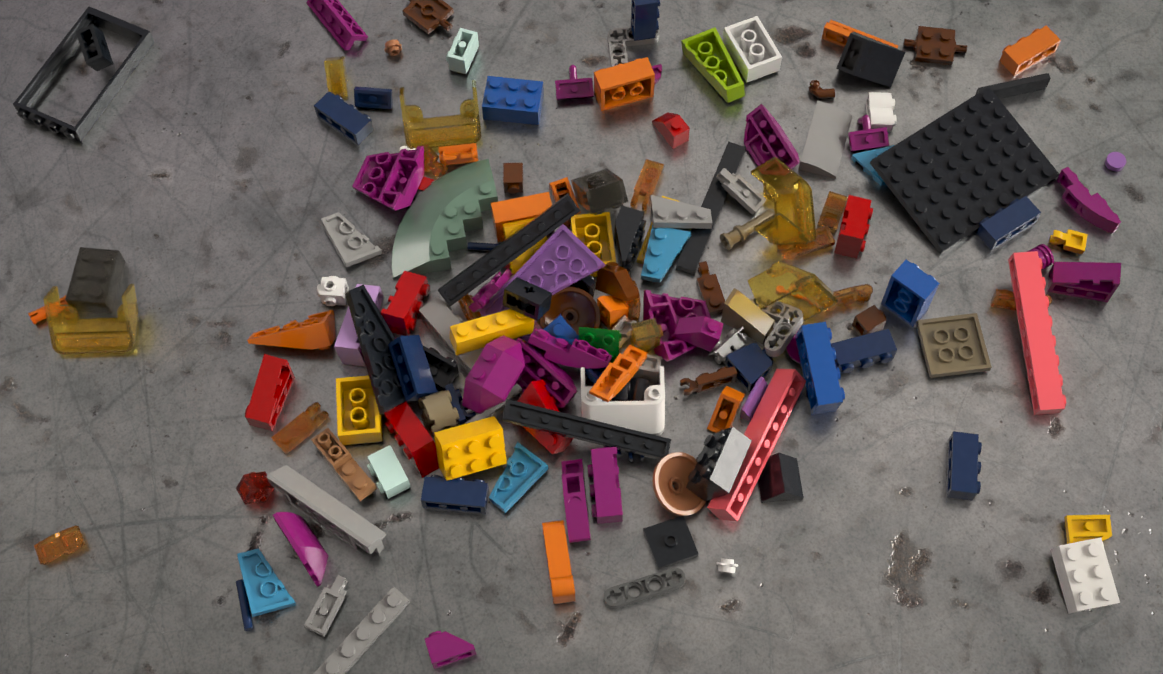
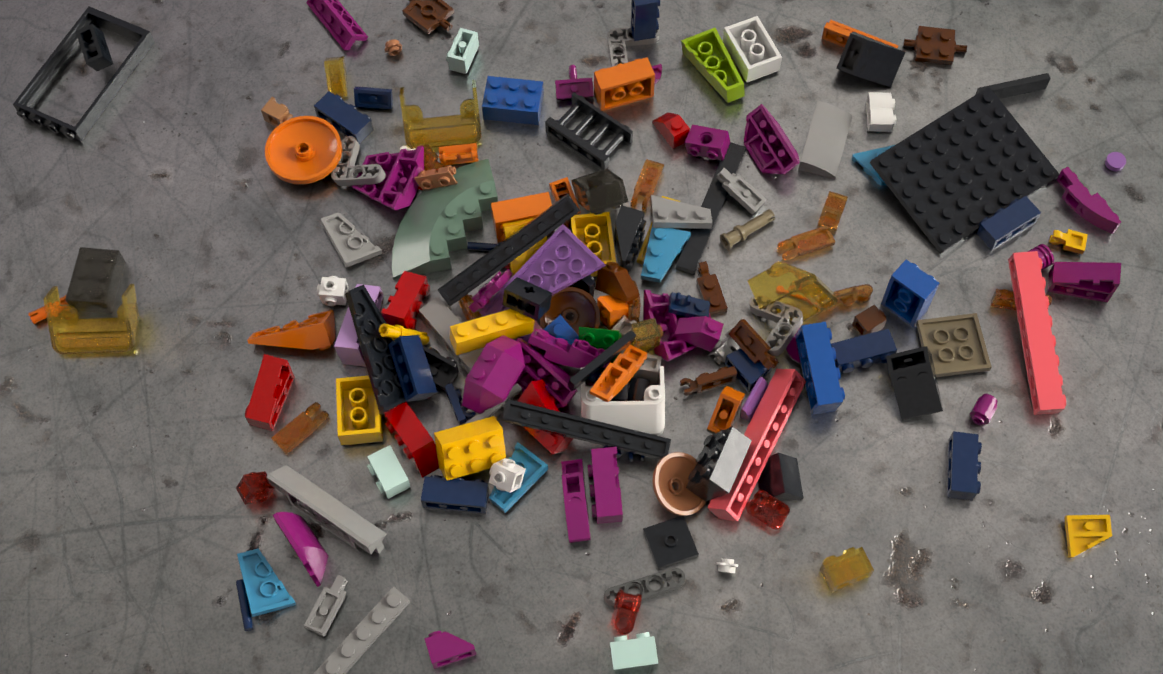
clear orange slope [34,526,85,565] -> none
medium nougat slope [311,428,377,501] -> none
dark tan brick [418,390,459,437] -> none
reddish brown brick [503,163,523,194] -> none
orange beam [542,520,575,604] -> none
dark tan slope [721,288,775,344] -> none
clear yellow windscreen [751,156,816,245] -> none
reddish brown arm [809,80,835,99] -> none
red wedge [834,195,874,259] -> none
magenta plate [848,115,889,152] -> none
orange brick [1000,25,1061,76] -> none
white brick [1050,537,1120,614] -> none
none -> medium nougat brick [261,97,293,127]
none -> orange dish [265,116,342,184]
none -> light grey beam [331,136,386,186]
none -> yellow pin [379,323,430,345]
none -> nougat hinge [414,166,457,190]
none -> white brick [489,458,526,493]
none -> black fence [545,92,633,172]
none -> black tile [567,330,636,392]
none -> light aqua brick [610,632,658,670]
none -> clear red piece [611,589,642,635]
none -> dark blue plate [668,292,710,318]
none -> magenta brick [685,124,731,160]
none -> reddish brown plate [729,319,779,369]
none -> clear red piece [746,490,790,530]
none -> clear yellow brick [820,547,874,593]
none -> black slope [886,346,943,421]
none -> magenta brick [970,394,998,425]

